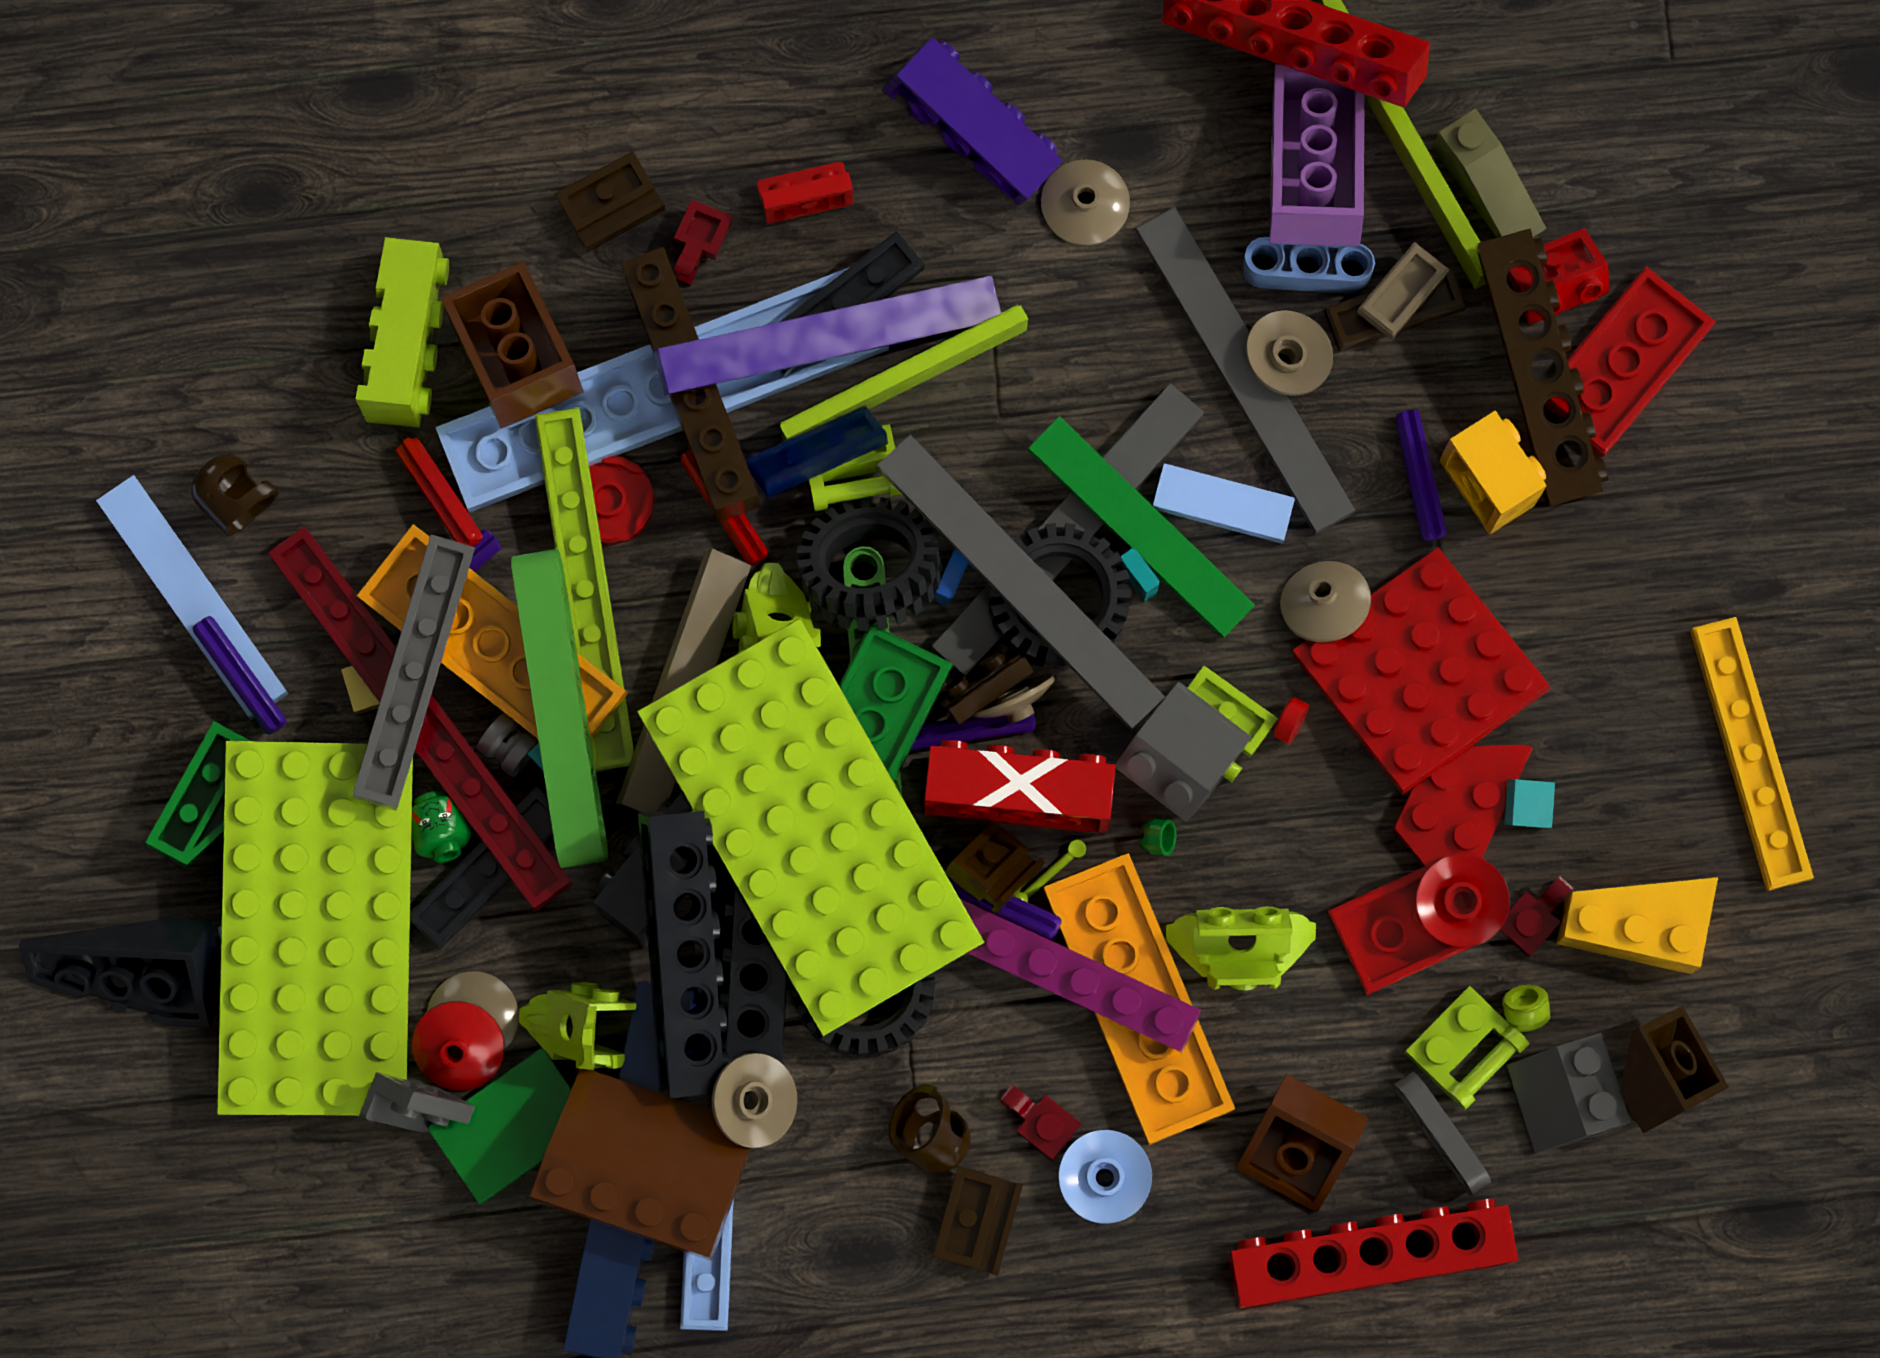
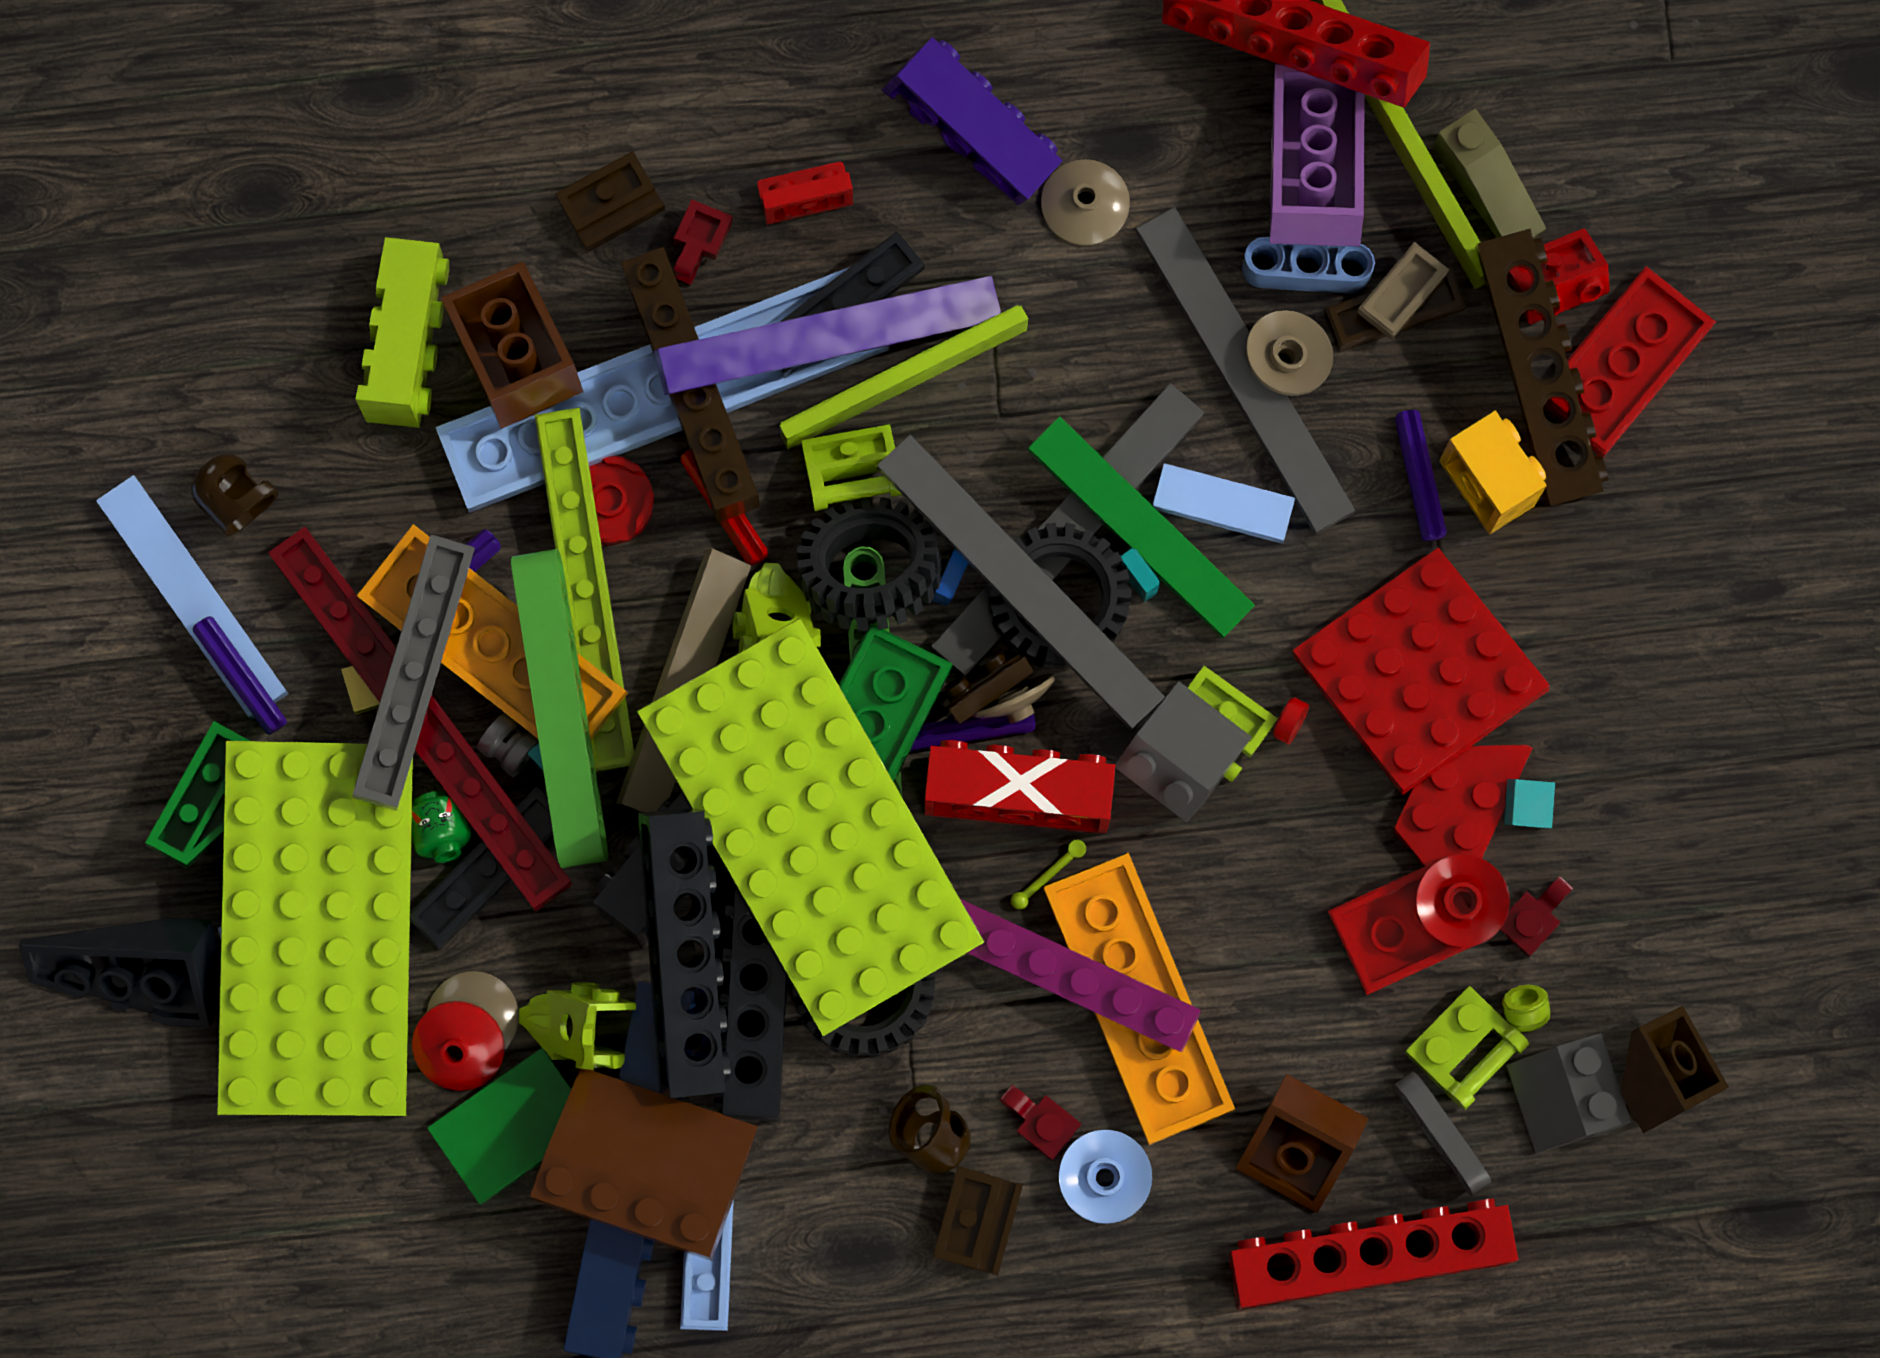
dark grey bracket [360,1072,475,1133] -> none
red axle [396,438,483,547] -> none
dark tan dish [712,1053,797,1148] -> none
clear blue tile [746,405,888,498] -> none
dark purple axle [941,865,1061,940] -> none
dark brown plate [945,820,1045,915] -> none
green hinge [1139,818,1177,856] -> none
lime piece [1166,906,1316,990] -> none
dark tan dish [1280,561,1371,643] -> none
yellow wedge [1556,877,1718,974] -> none
yellow tile [1690,617,1814,891] -> none

